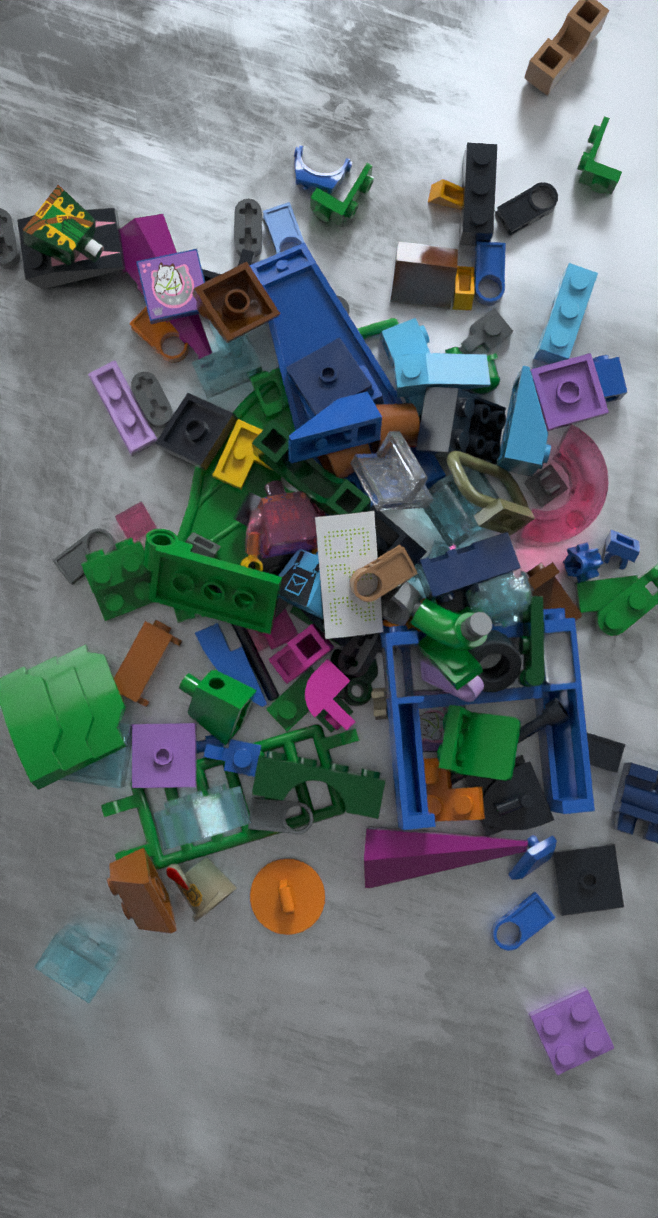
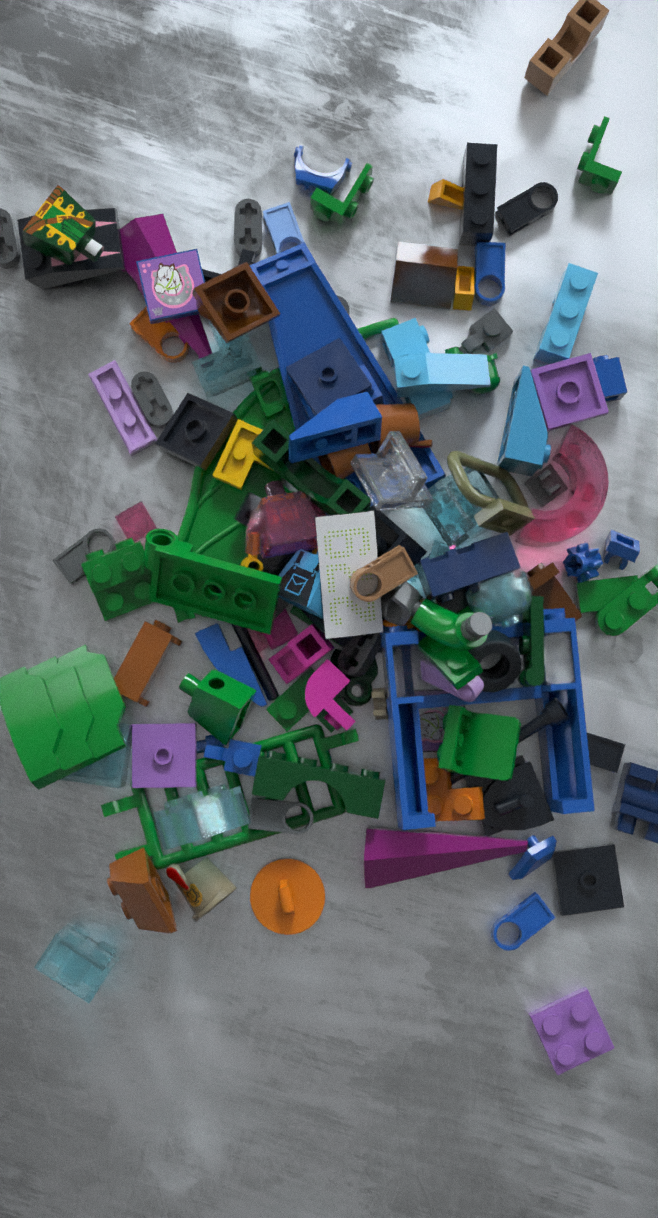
dark grey tile [185,532,221,558] -> none
black slope [416,387,506,465] -> none

